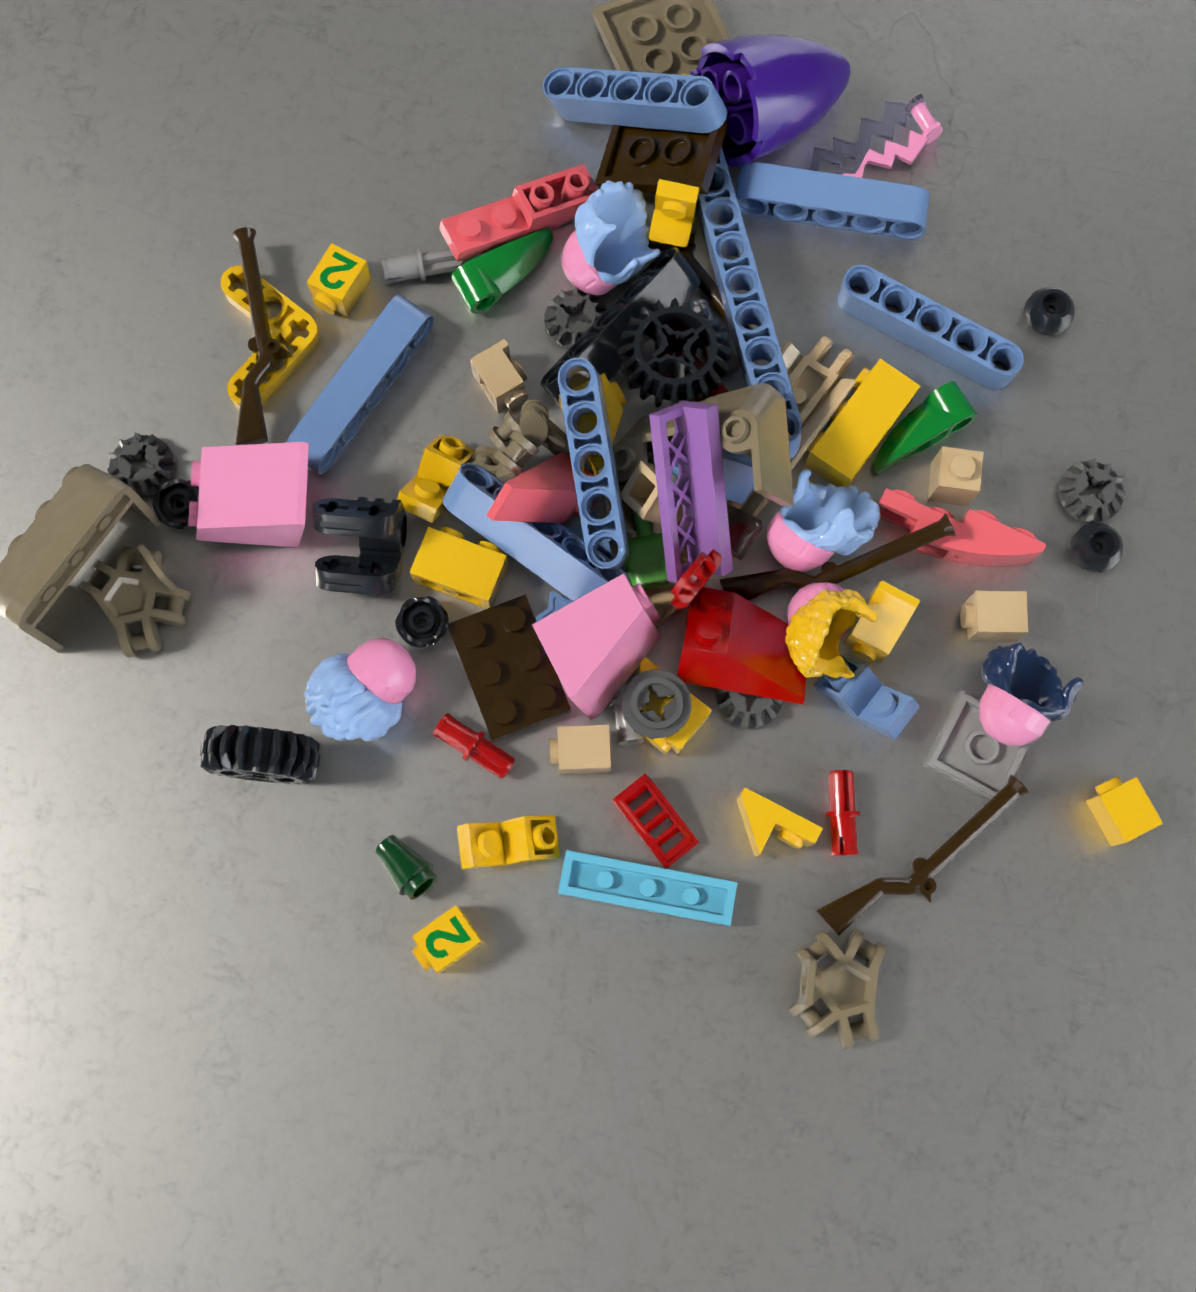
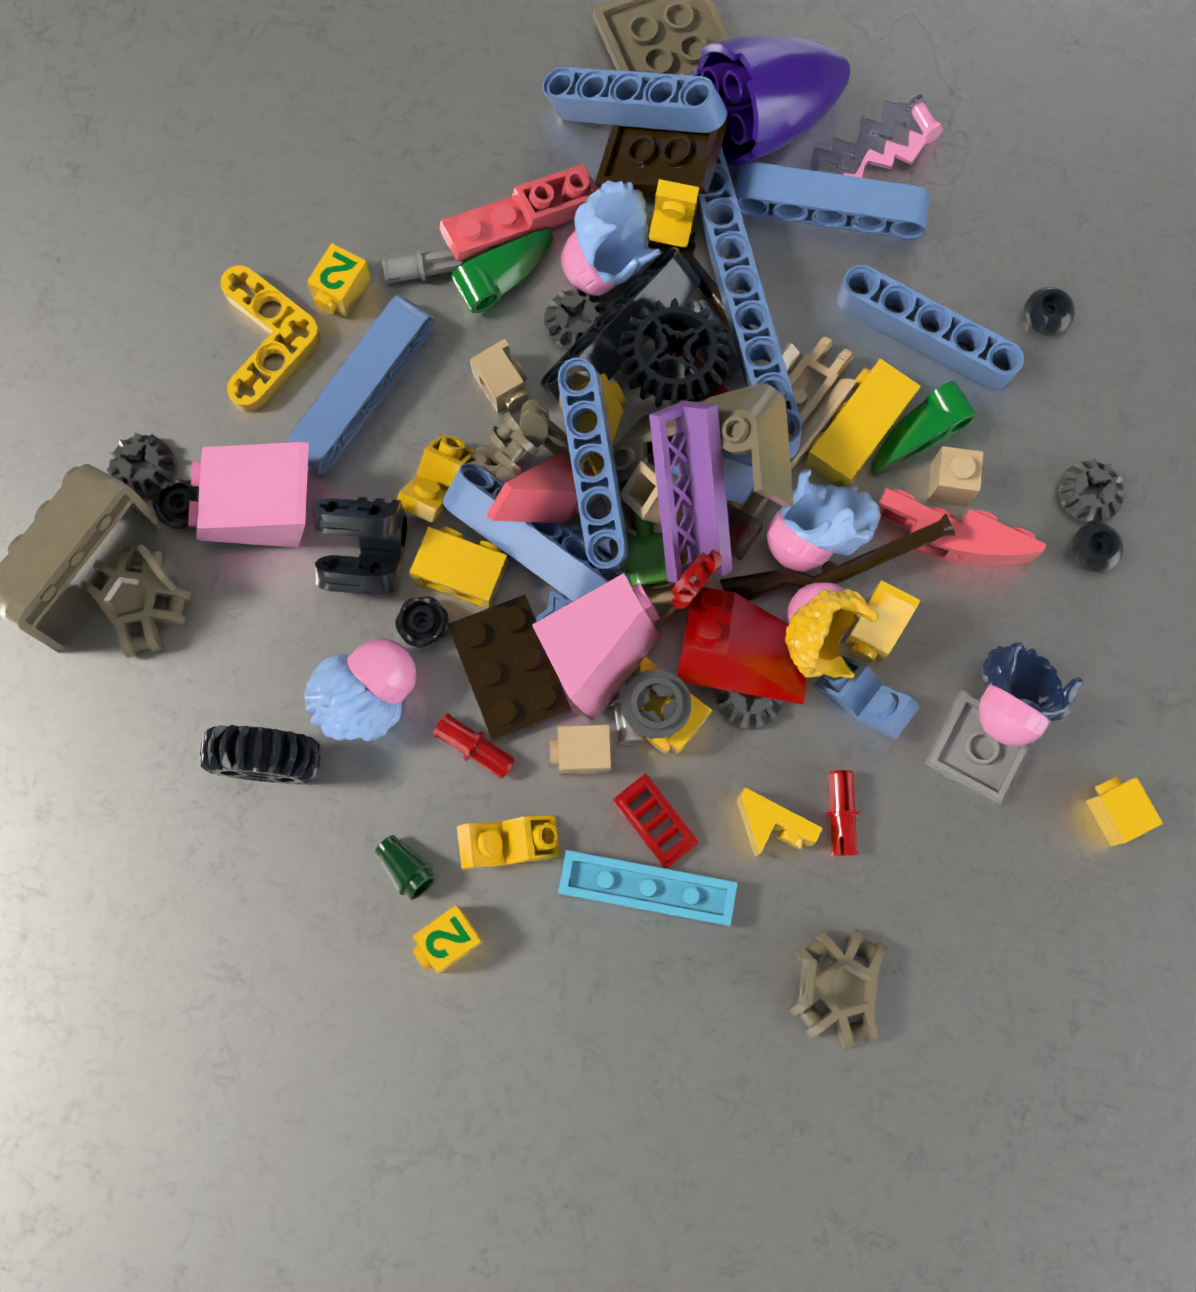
dark brown piece [232,227,293,445] -> none
dark brown piece [816,775,1029,936] -> none
tan brick [960,590,1029,642] -> none

